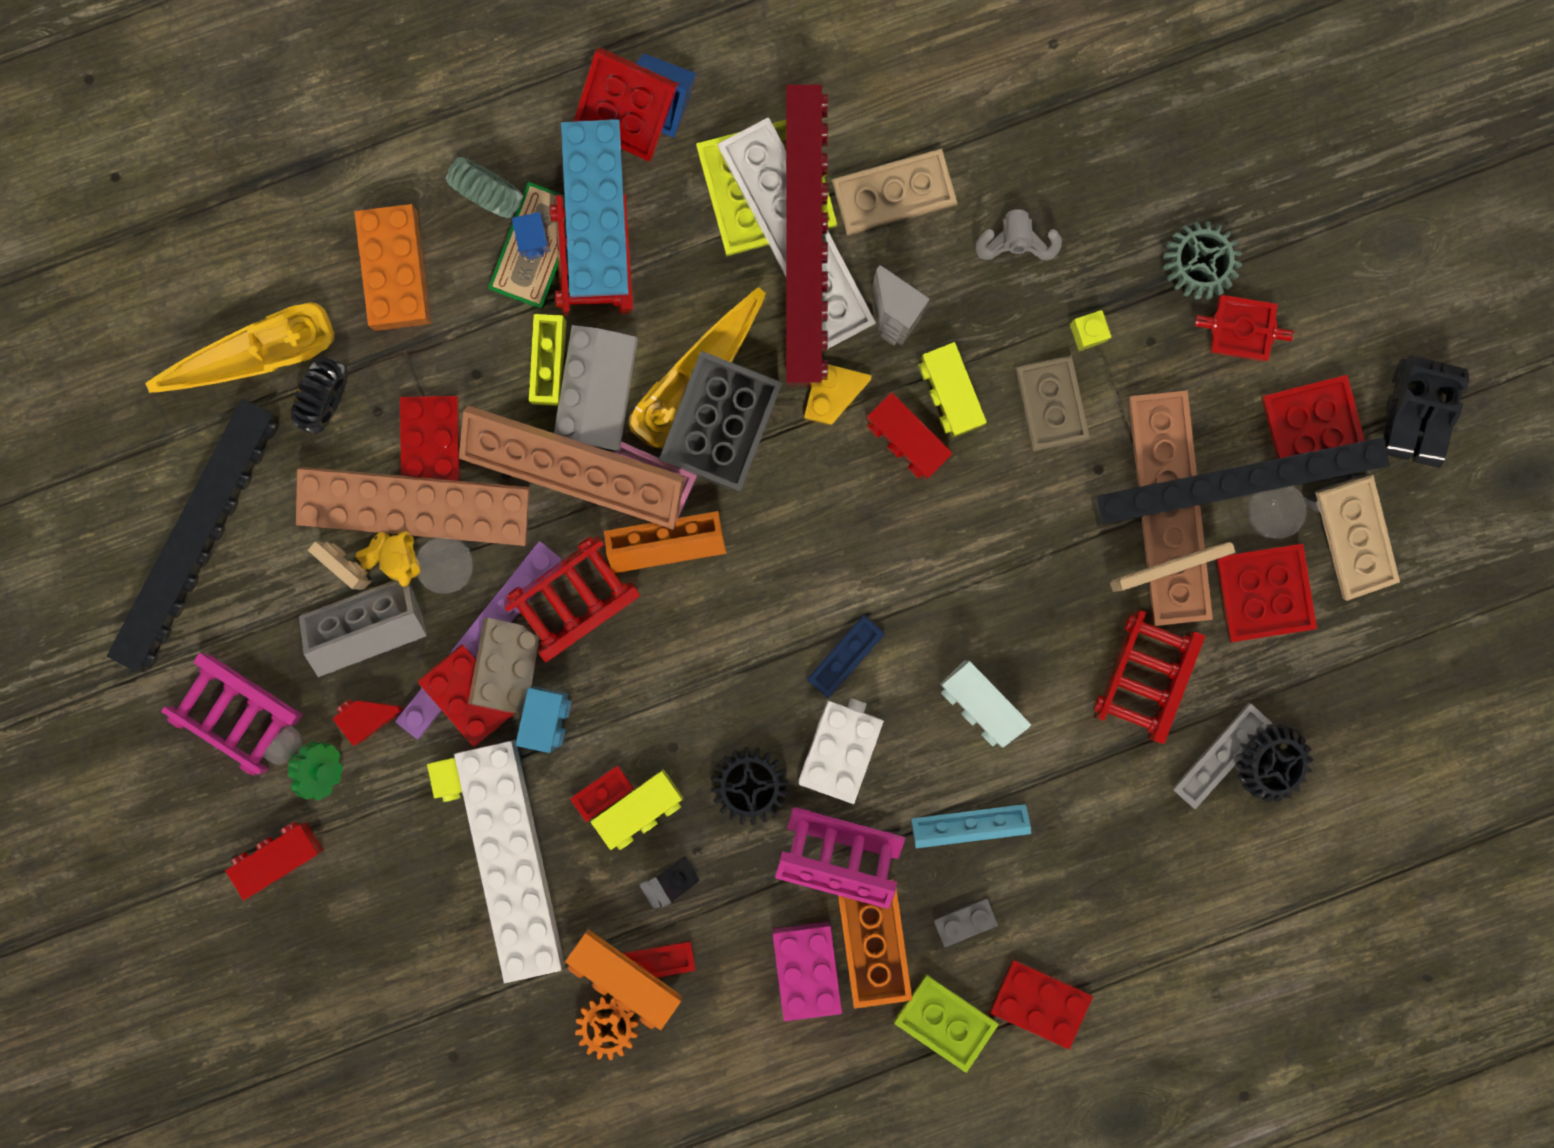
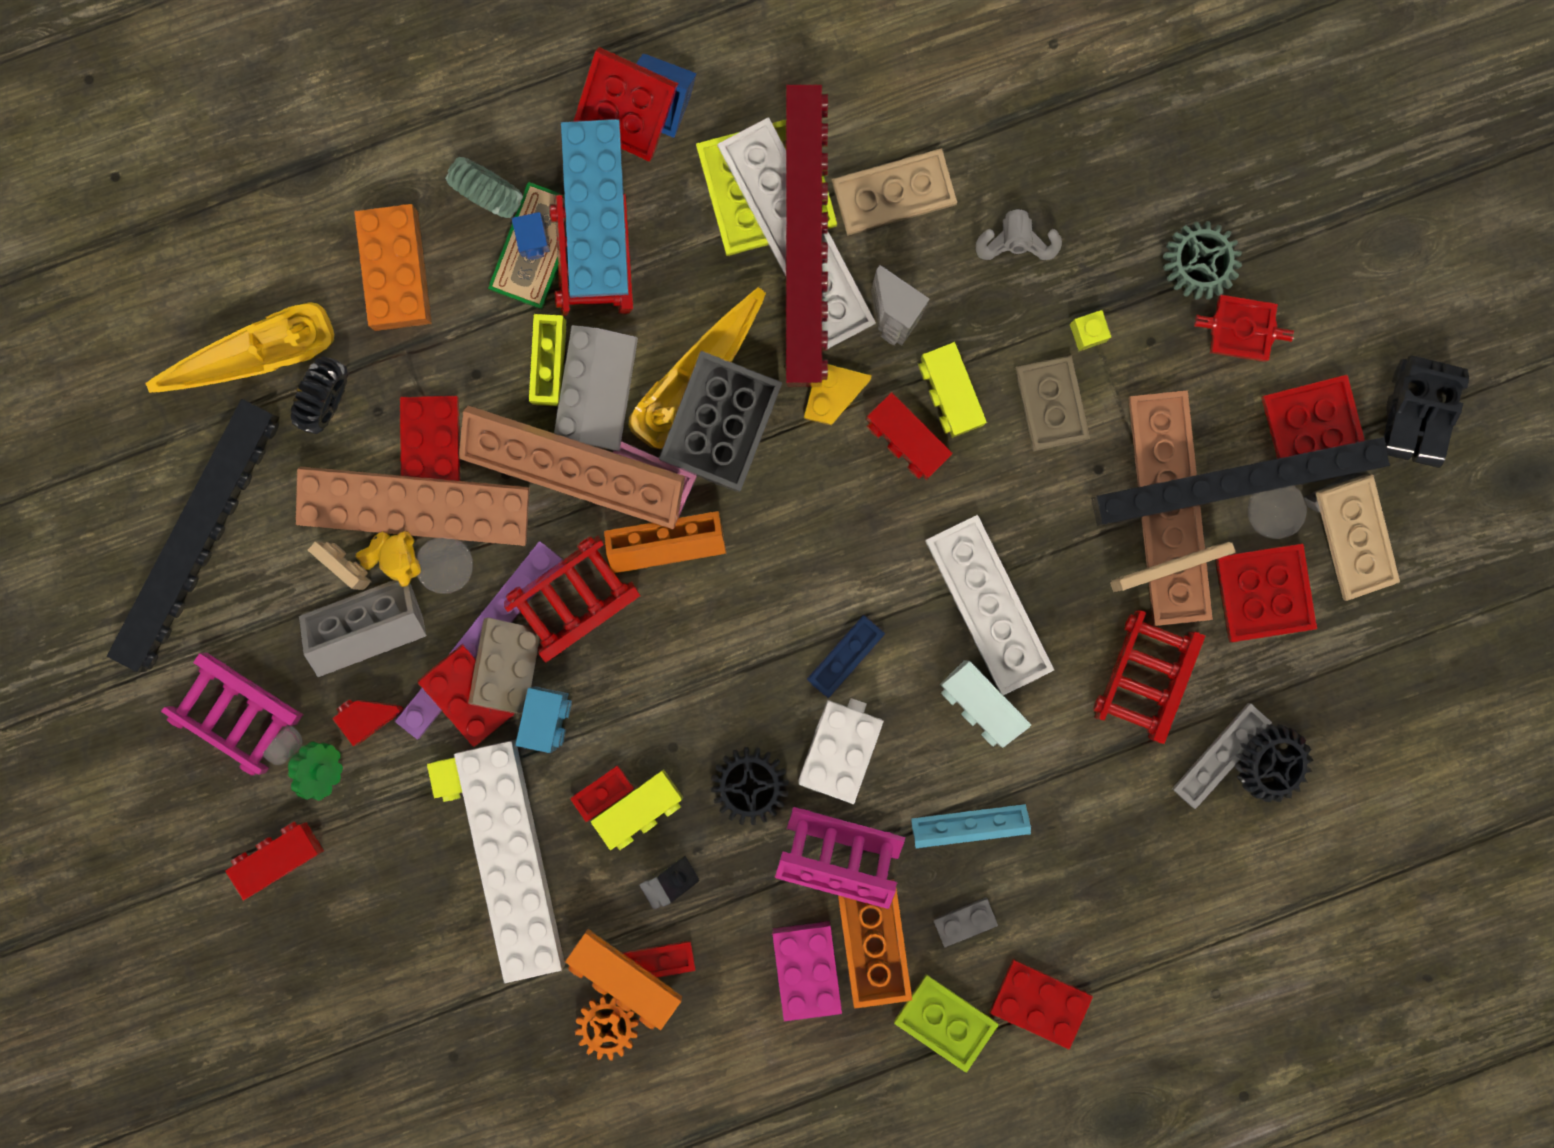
none -> white plate [925,515,1054,695]

